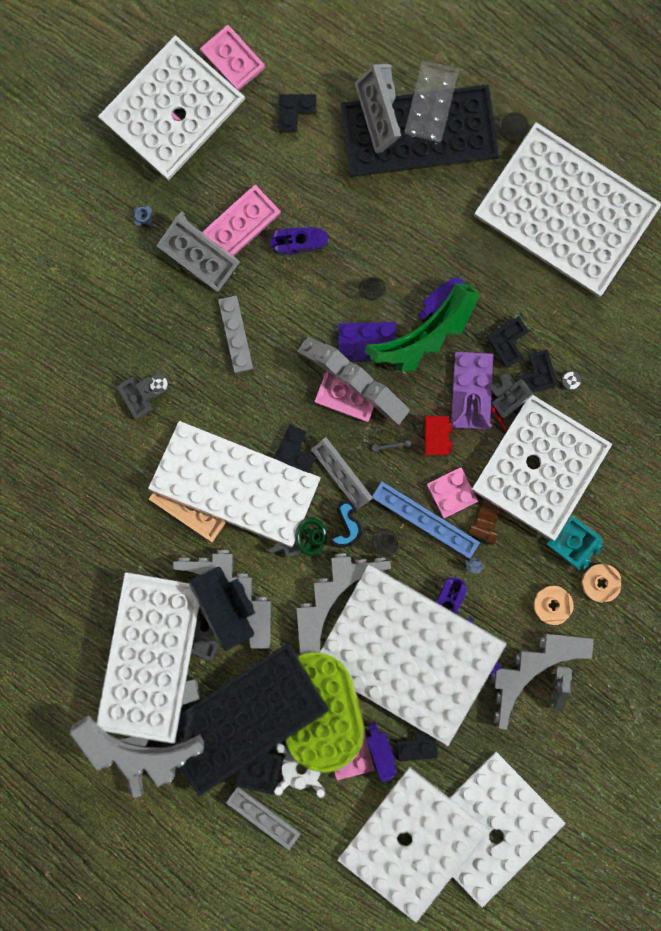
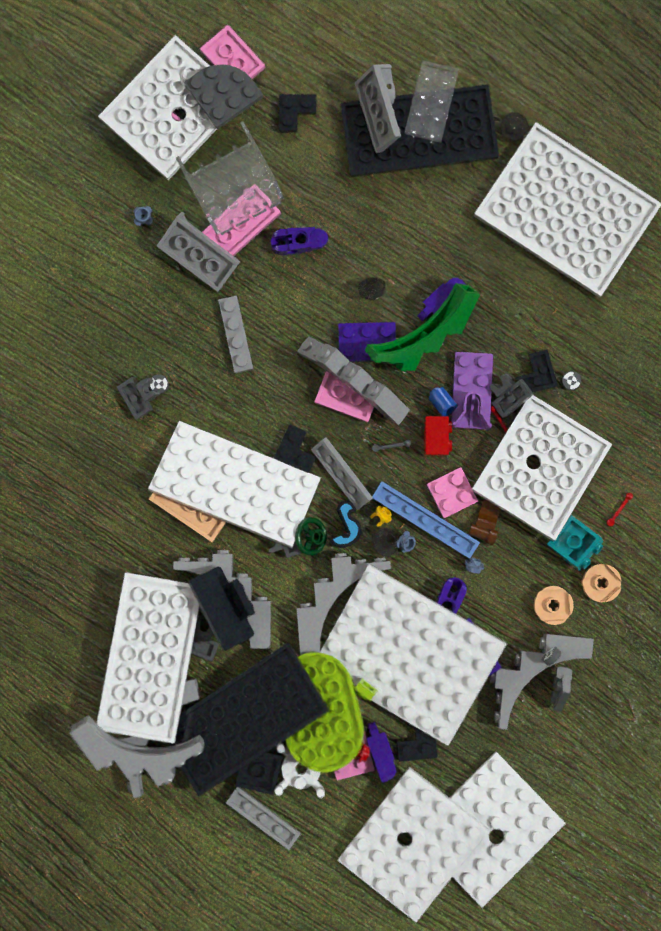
black plate [486,316,529,369] -> none
none -> clear windscreen [176,121,284,235]
none -> dark grey plate [184,64,264,130]
none -> lime plate [354,678,378,701]
none -> red plate [354,743,370,763]
none -> yellow plate [370,506,392,527]
none -> sand blue plate [396,531,416,553]
none -> blue brick [429,387,458,416]
none -> dark grey tile [542,647,561,666]
none -> red hinge [606,493,633,526]

